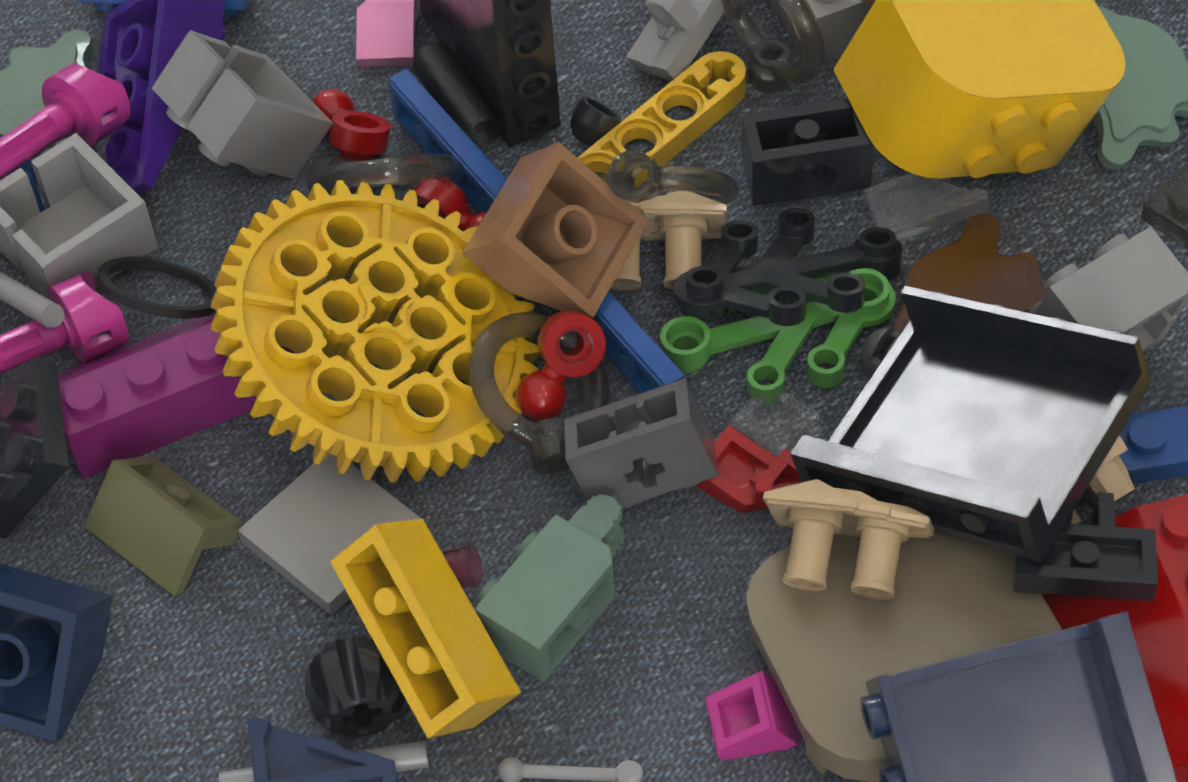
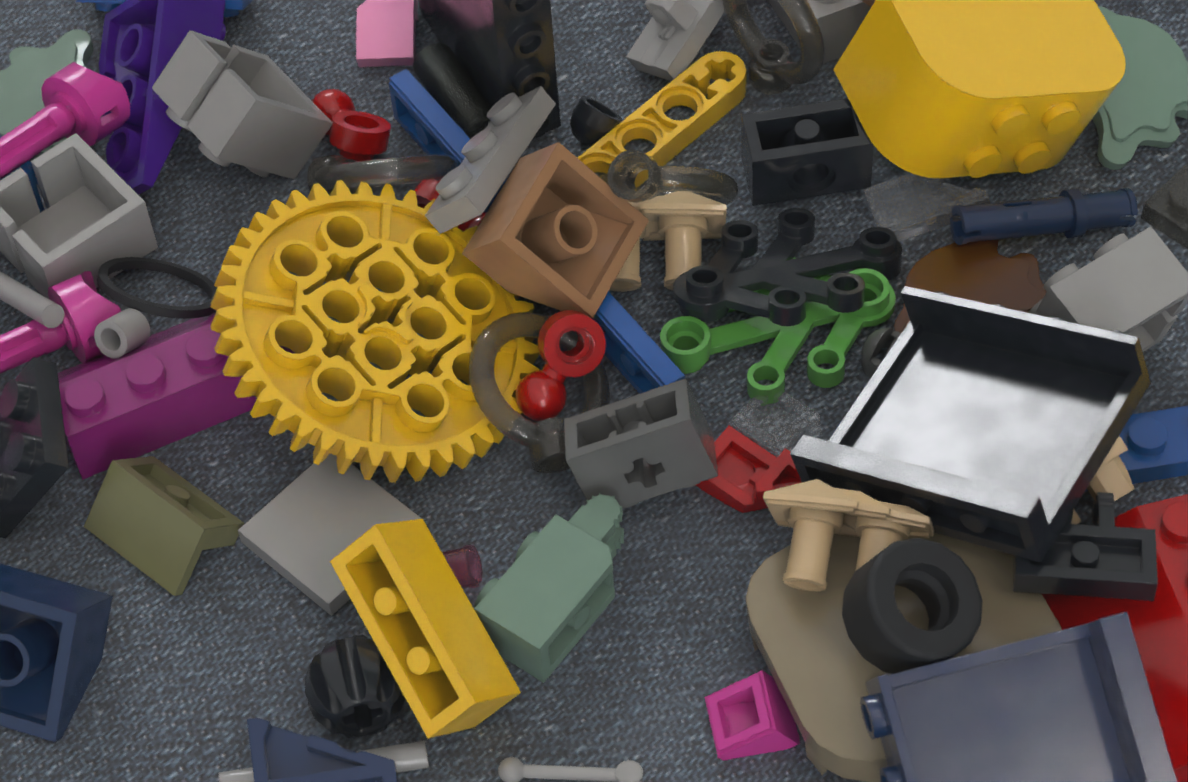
none -> light grey piece [94,308,150,358]
none -> light grey plate [425,86,556,234]
none -> black tyre [842,538,982,674]
none -> dark blue pin [950,188,1138,245]

